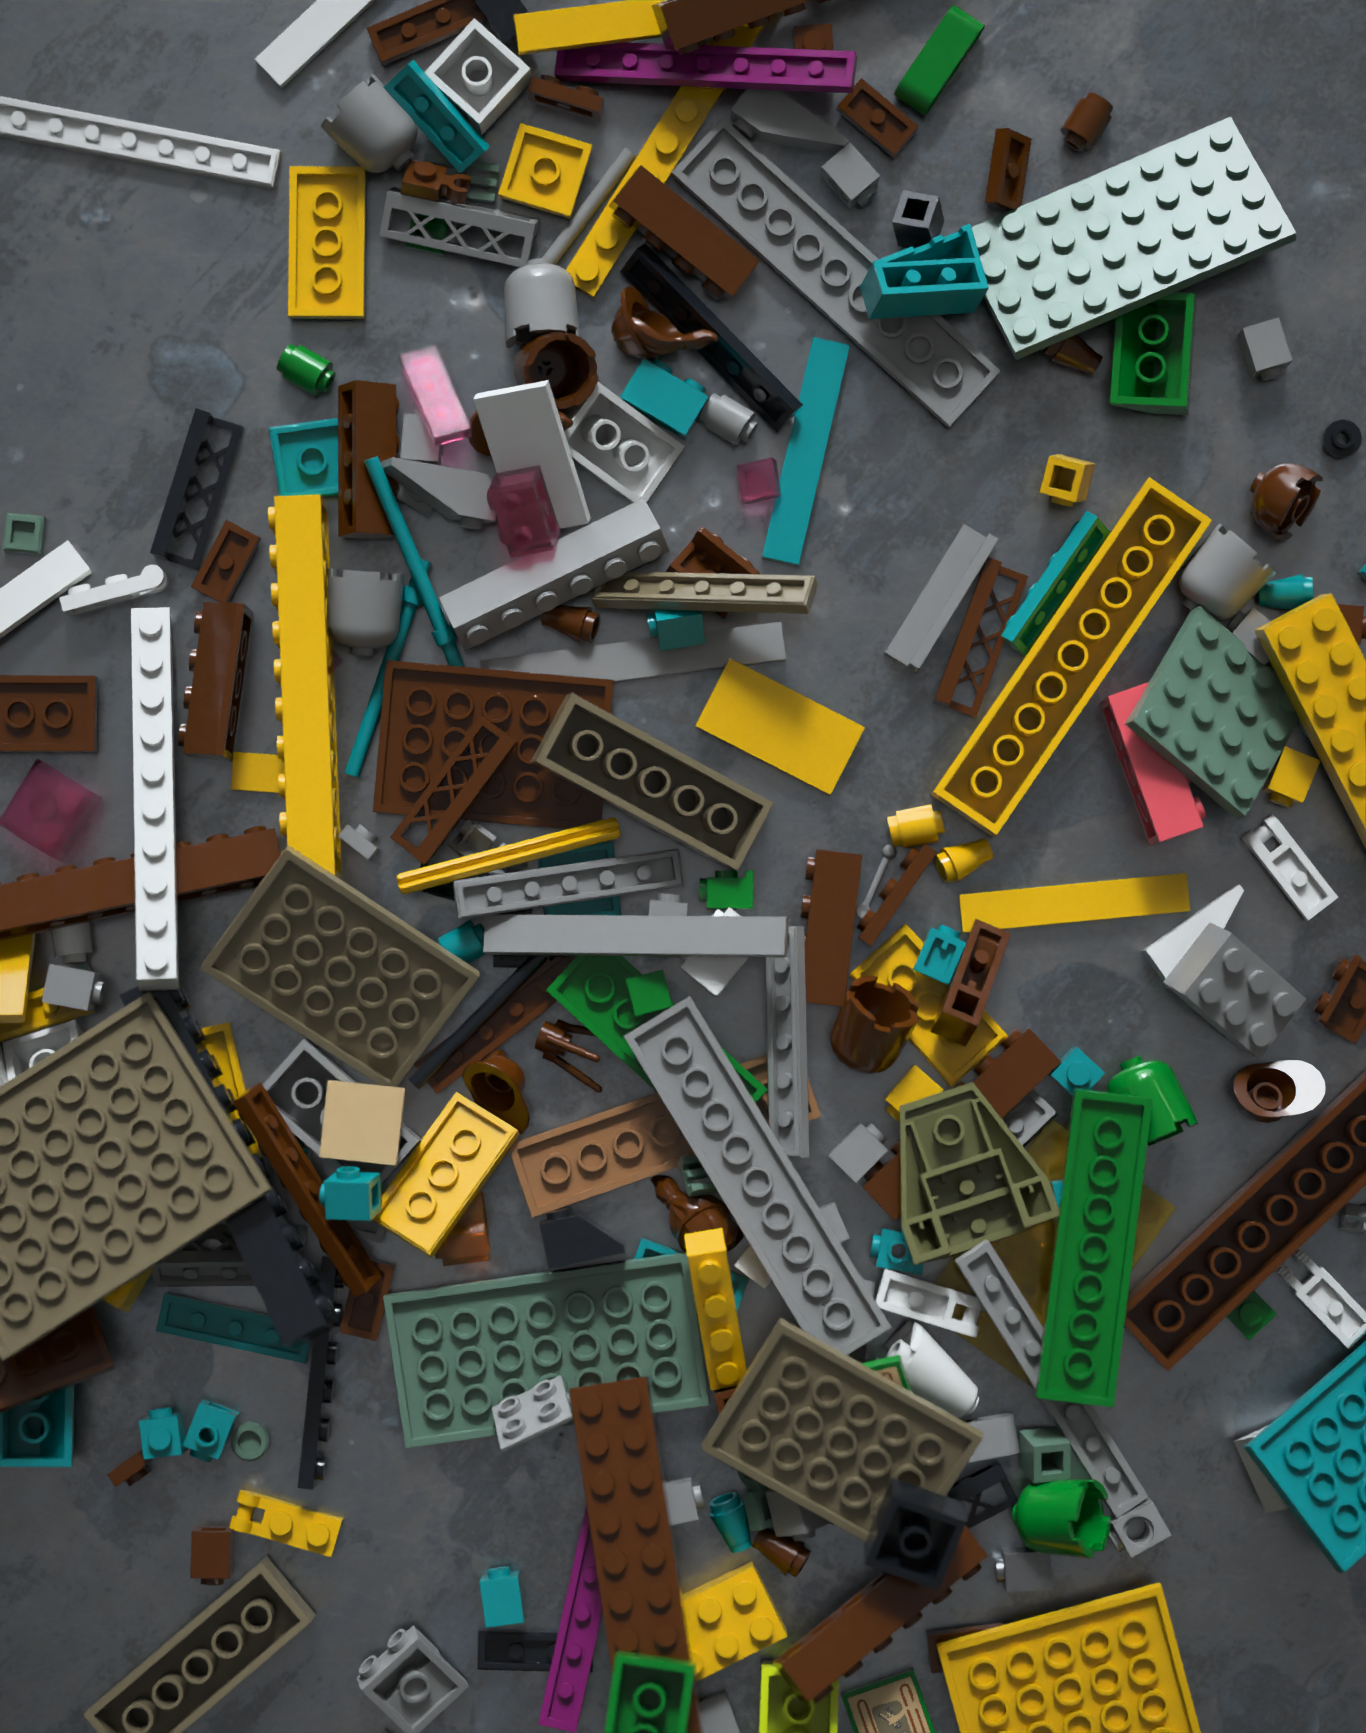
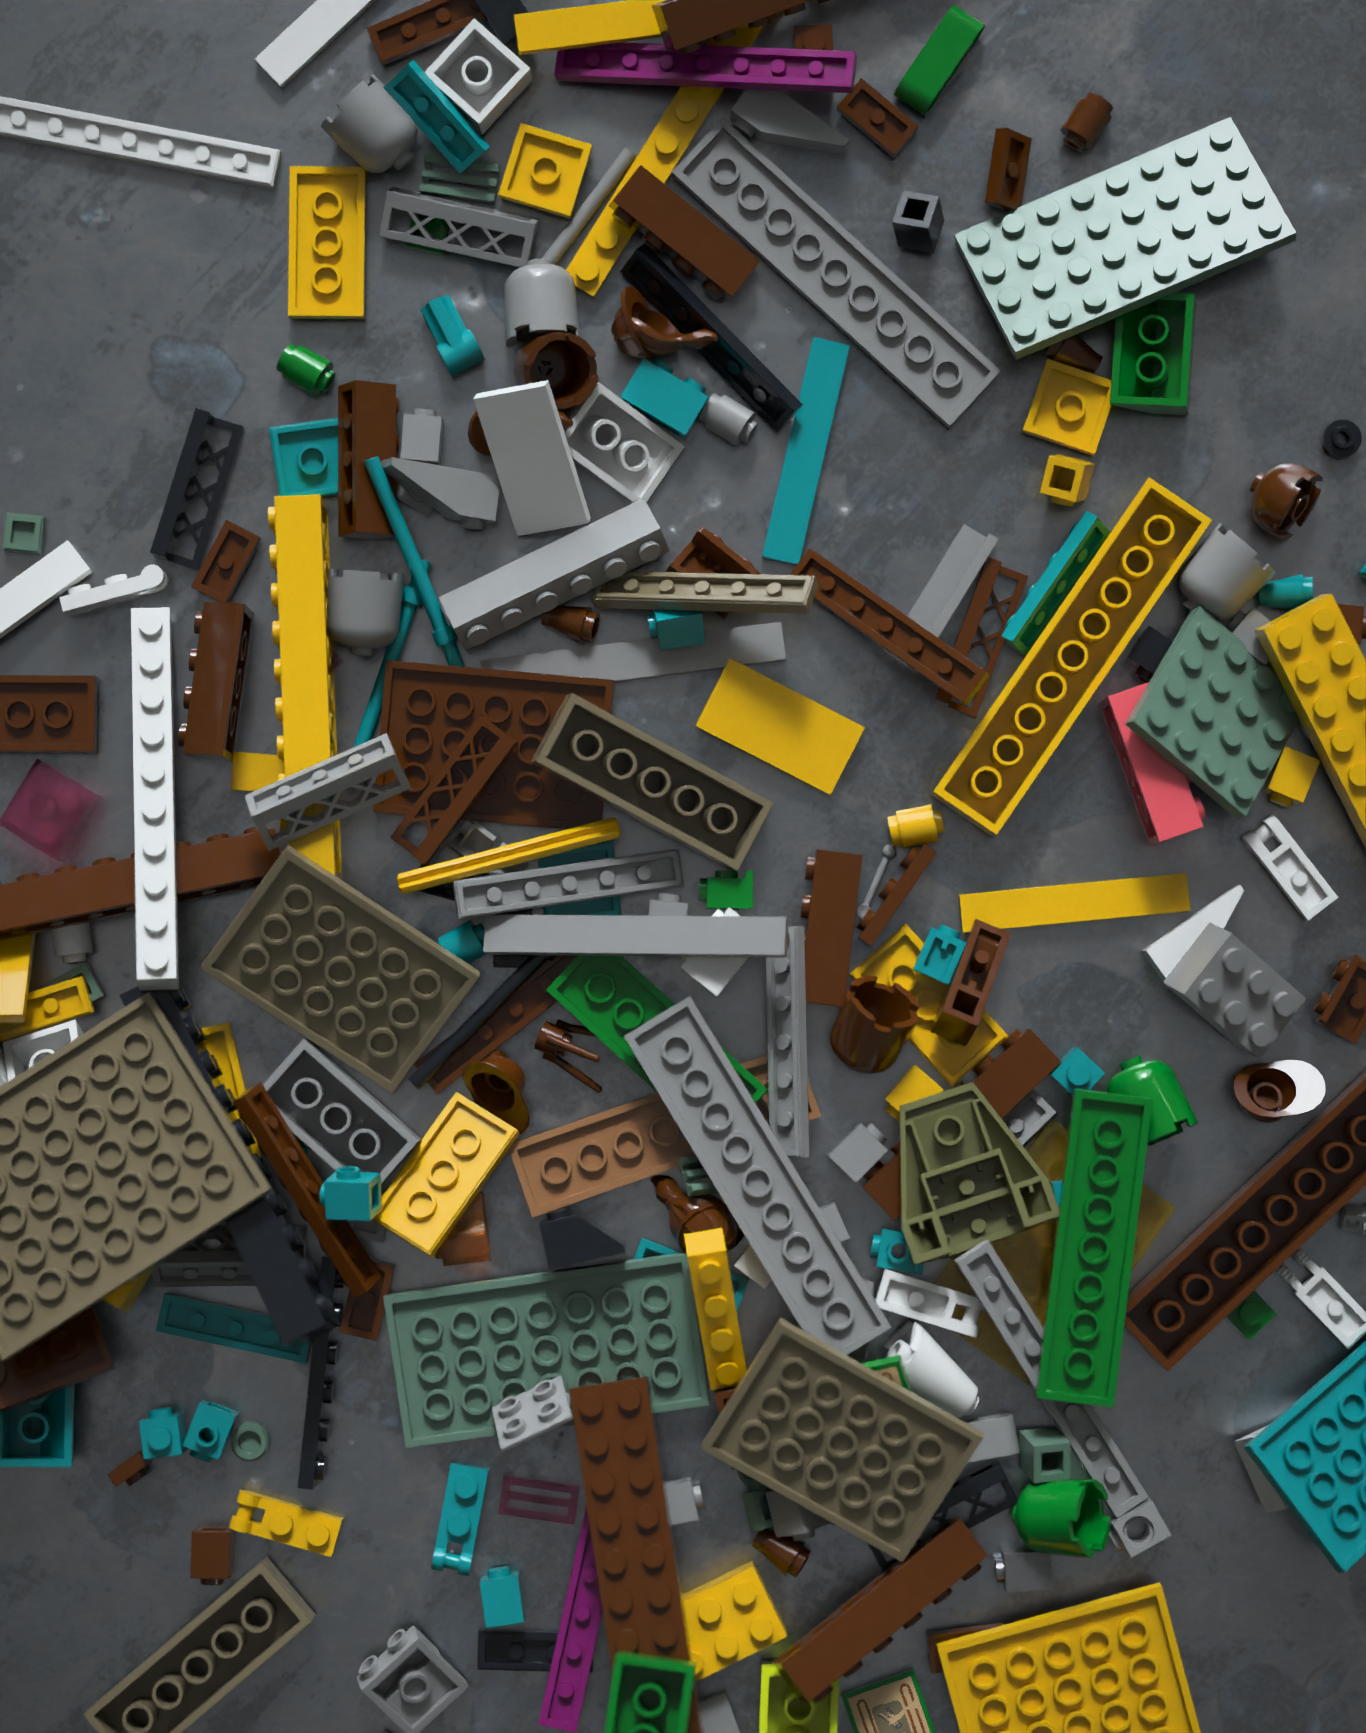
light grey brick [42,964,105,1011] -> none
tan tile [319,1080,406,1165] -> none
light grey plate [338,824,380,862] -> none
clear pink tile [399,345,472,446] -> none
reddish brown plate [401,159,471,204] -> none
clear pink brick [487,465,561,558] -> none
reddish brown plate [527,75,604,121] -> none
green tile [626,969,672,1016] -> none
teal cone [708,1492,752,1553] -> none
clear pink tile [737,457,781,505] -> none
light grey brick [820,142,880,209] -> none
teal wedge [860,224,989,319] -> none
black brick [864,1477,967,1591] -> none
yellow cone [934,838,993,883] -> none
light grey brick [1237,317,1293,381] -> none
none -> light grey fence [245,733,411,851]
none -> teal piece [420,294,485,376]
none -> teal plate [431,1462,489,1576]
none -> clear pink tile [498,1474,580,1525]
none -> reddish brown plate [790,548,989,706]
none -> yellow plate [1022,359,1111,456]
none -> black brick [1124,626,1173,683]

